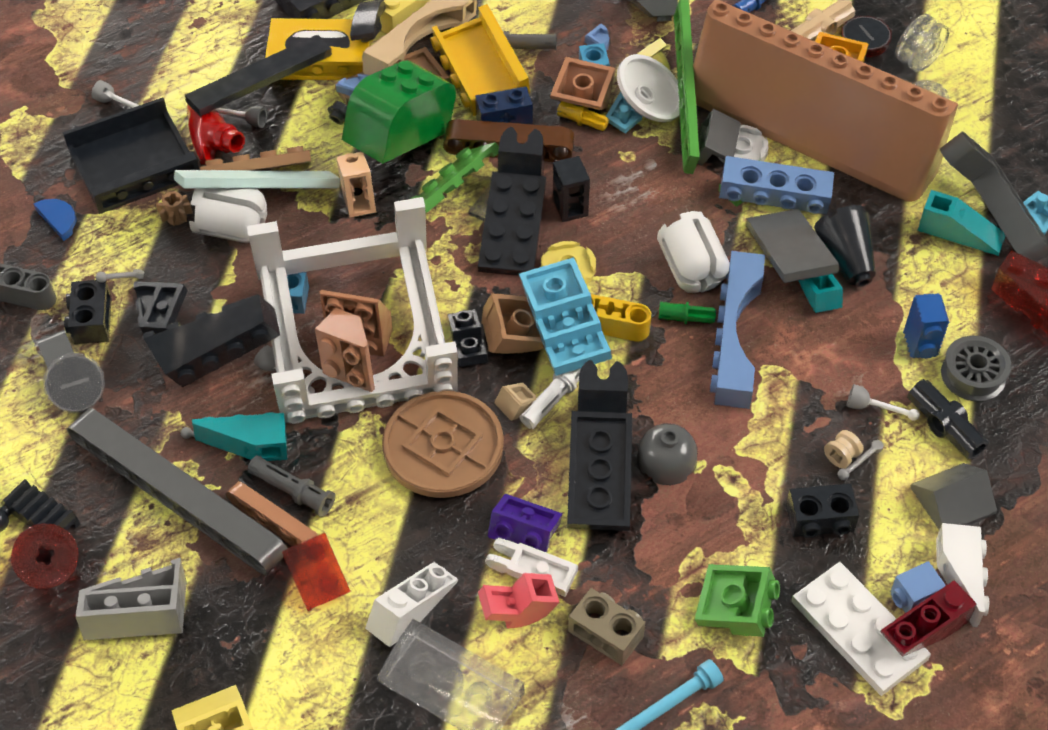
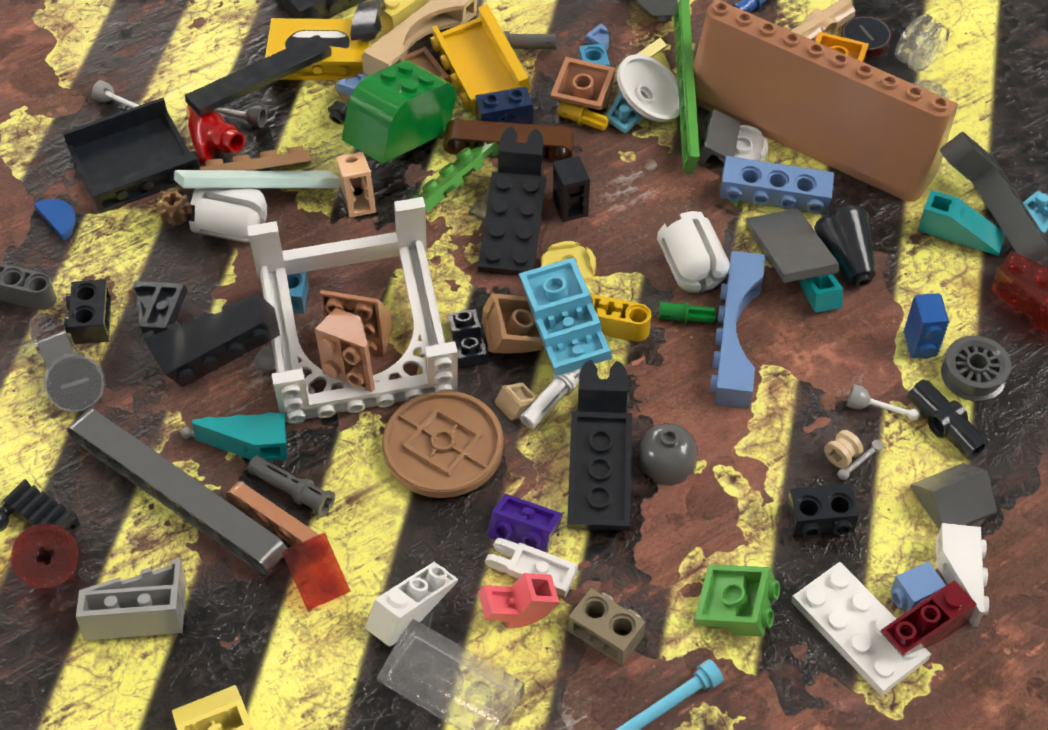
light grey hinge [96,269,145,283] -> none

